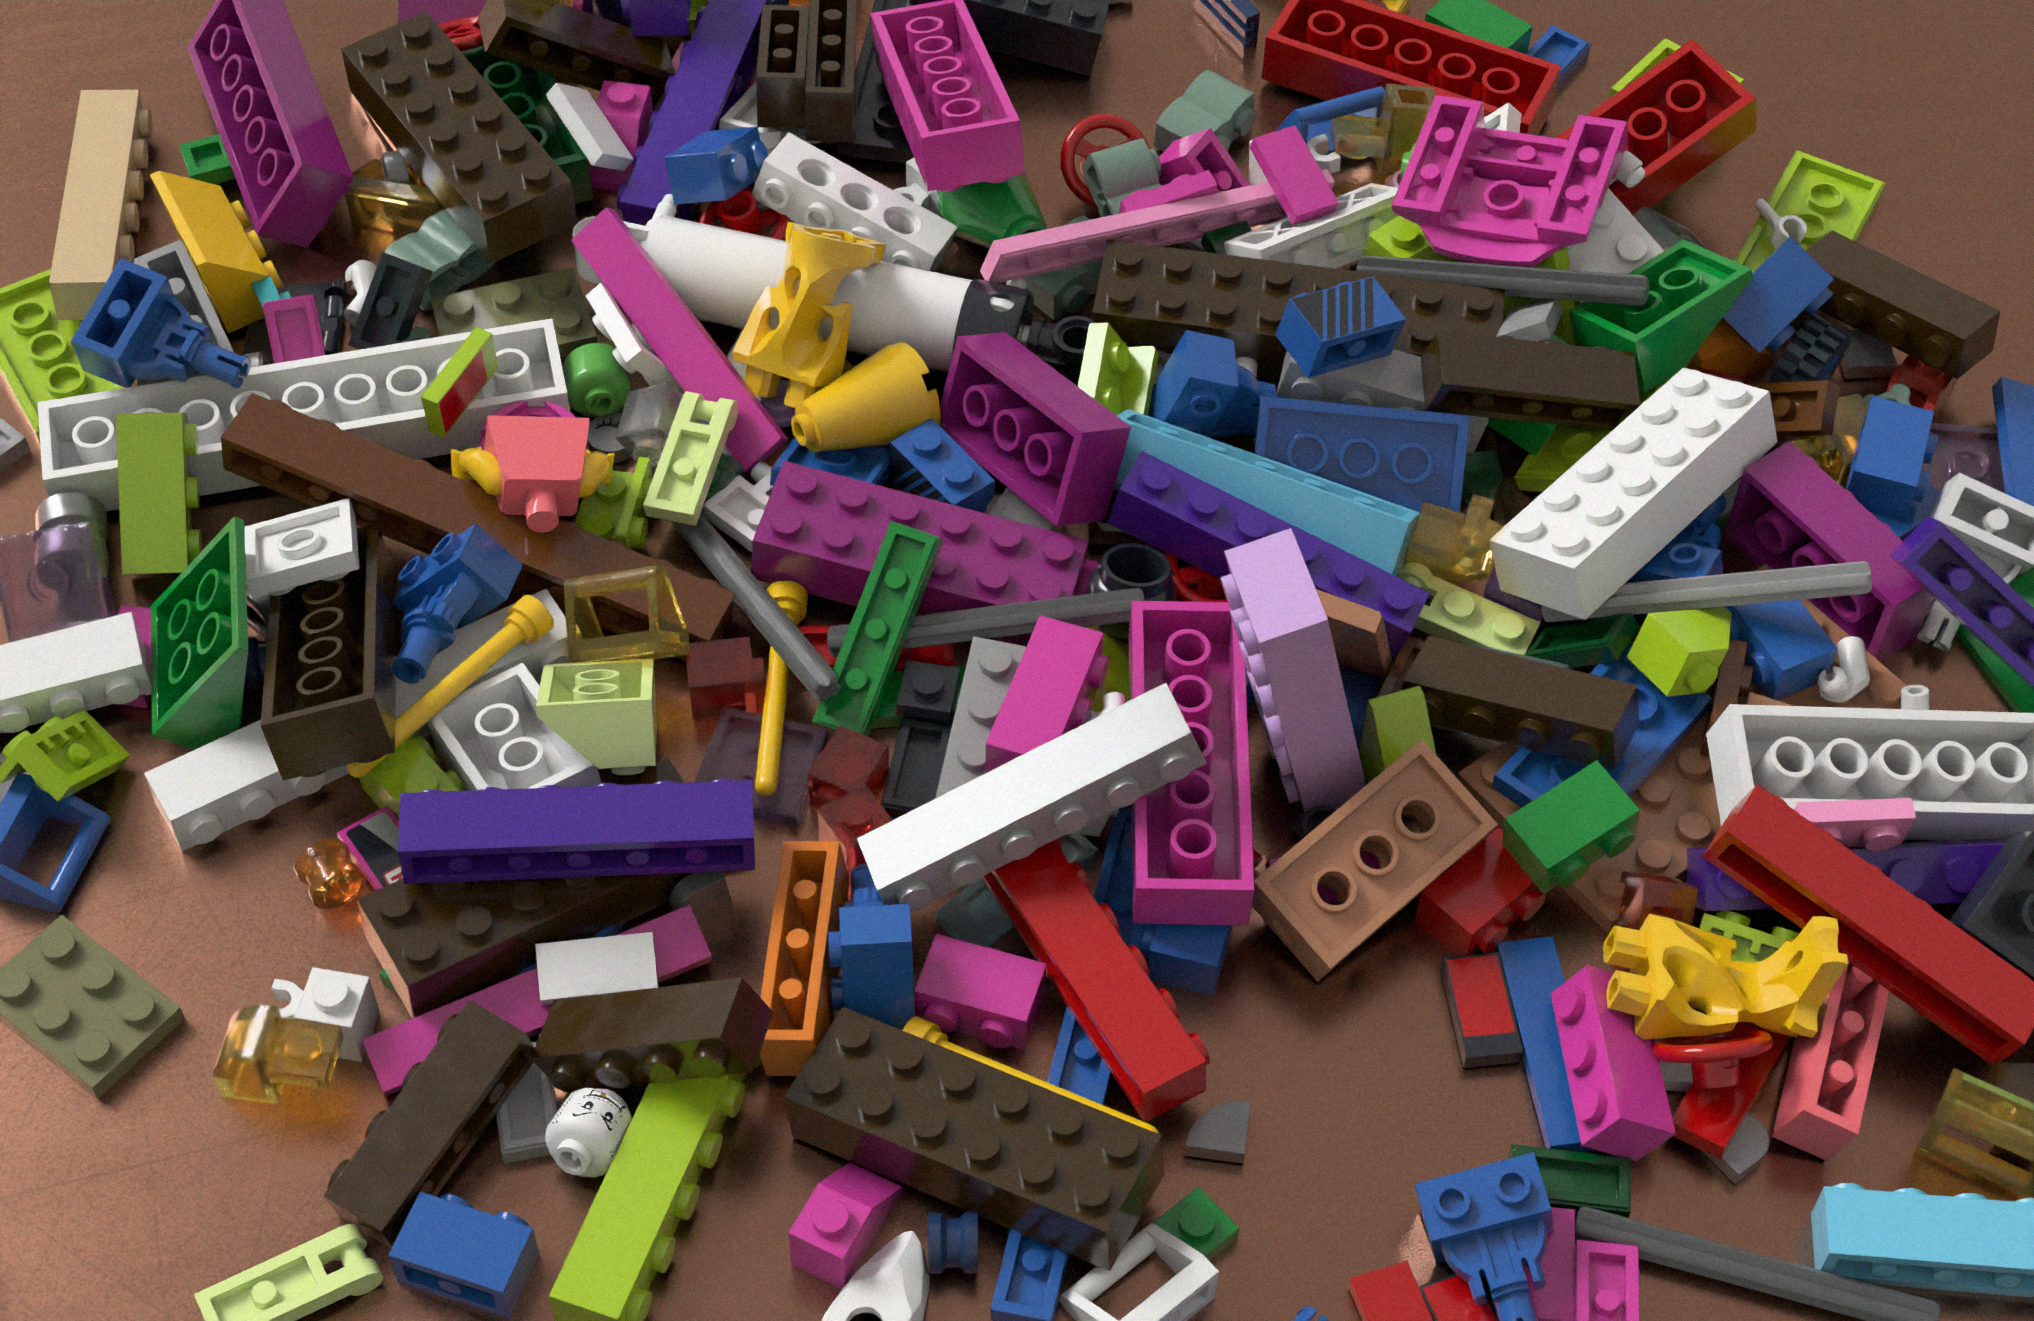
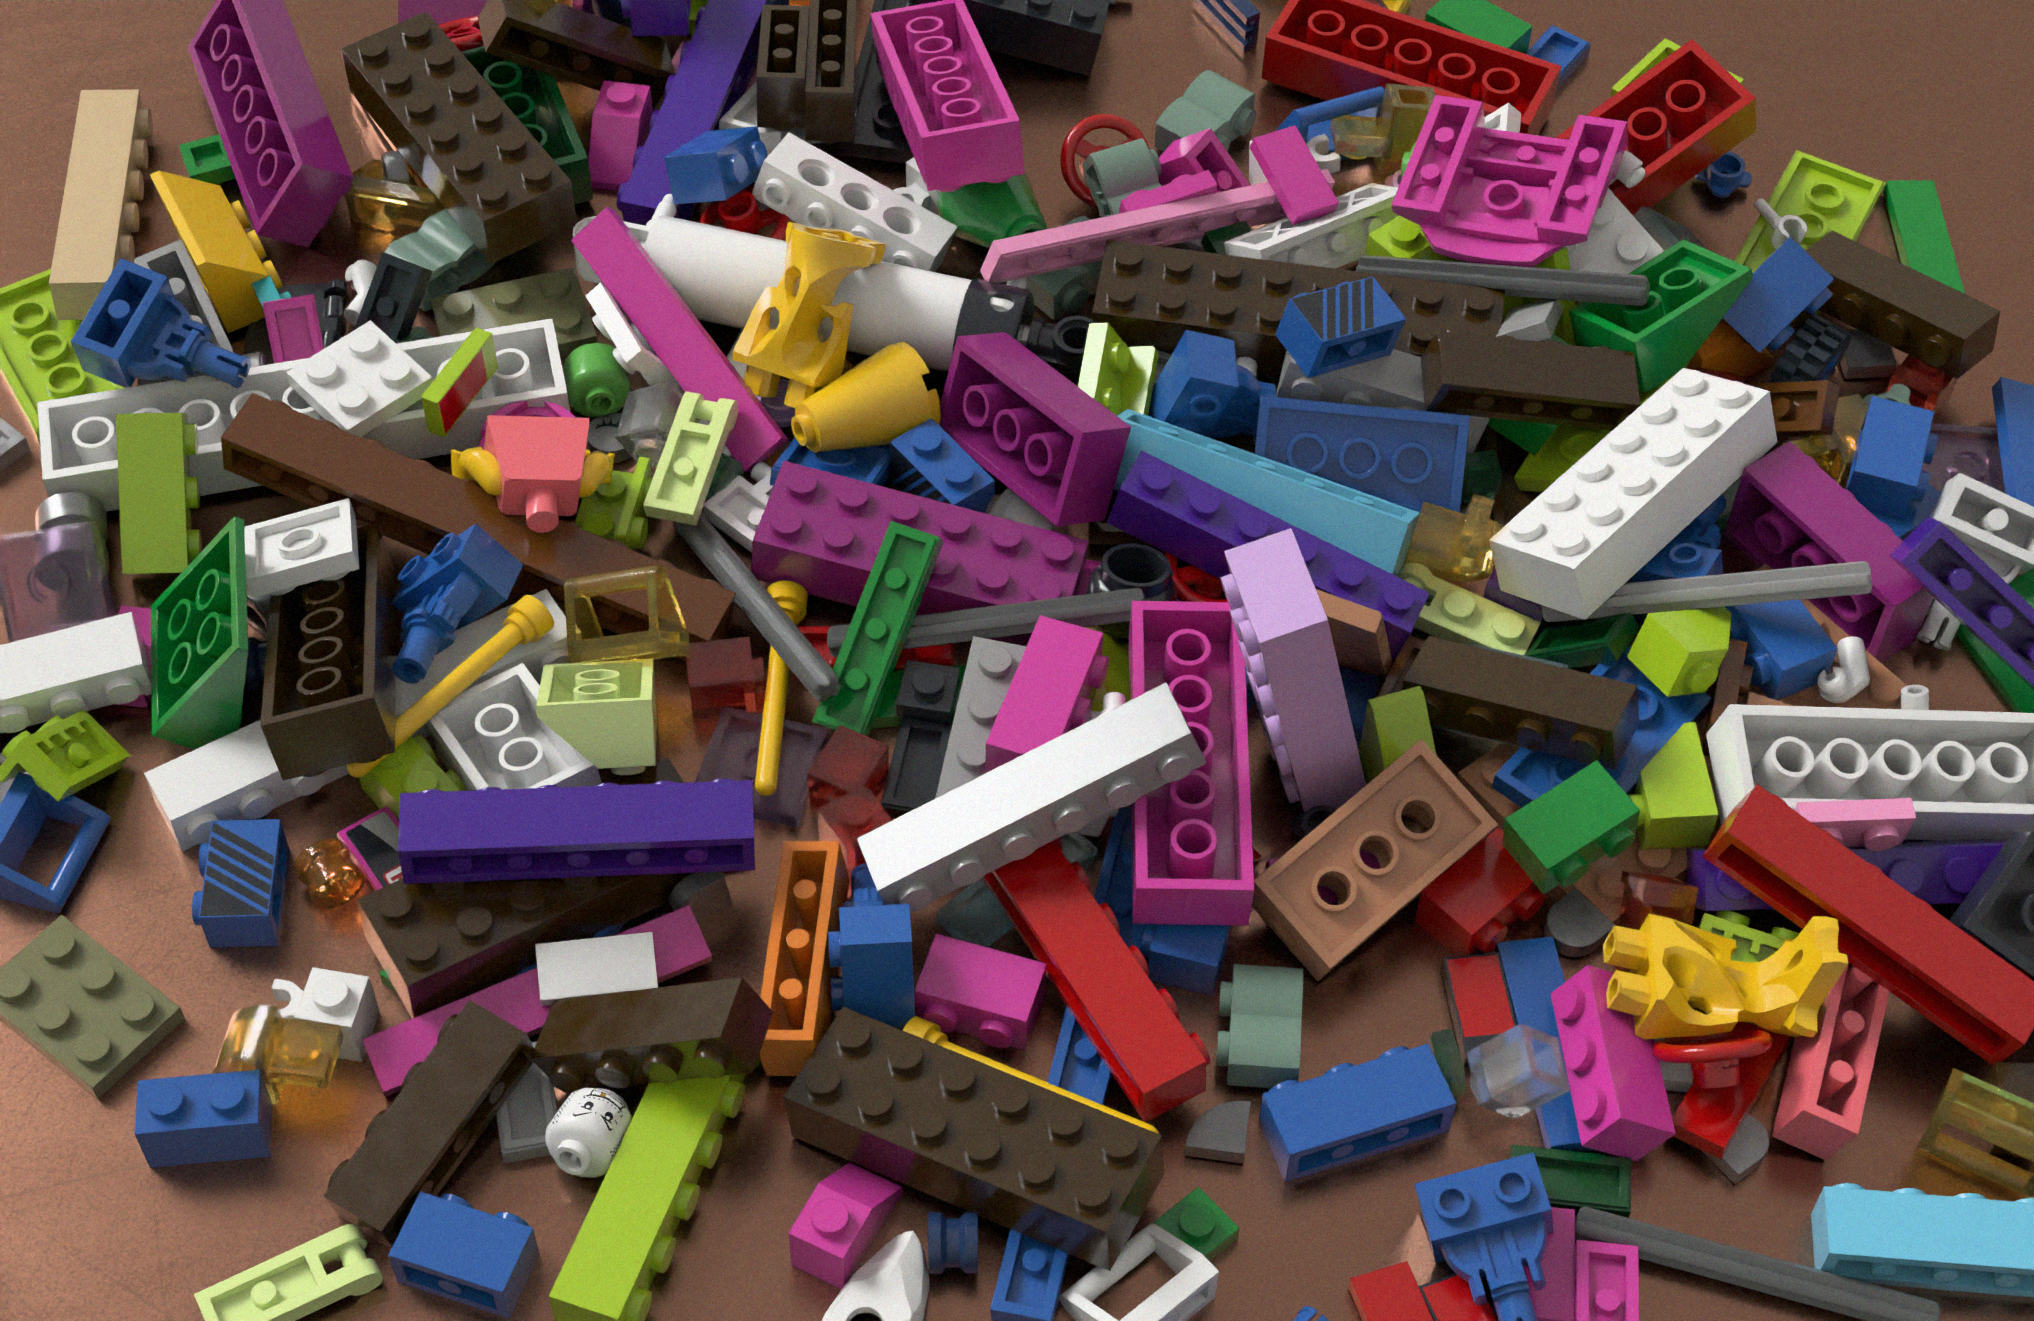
white tile [546,83,634,171] -> none
none -> blue brick [134,1069,273,1168]
none -> blue brick [192,819,290,947]
none -> white plate [286,320,433,437]
none -> sand green brick [1216,964,1303,1088]
none -> blue brick [1258,1043,1457,1182]
none -> clear green tile [1428,1029,1466,1098]
none -> clear brick [1466,1023,1570,1119]
none -> flat silver tile [1544,889,1616,957]
none -> lime slope [1628,722,1719,850]
none -> blue plate [1695,151,1752,198]
none -> green tile [1883,180,1965,294]

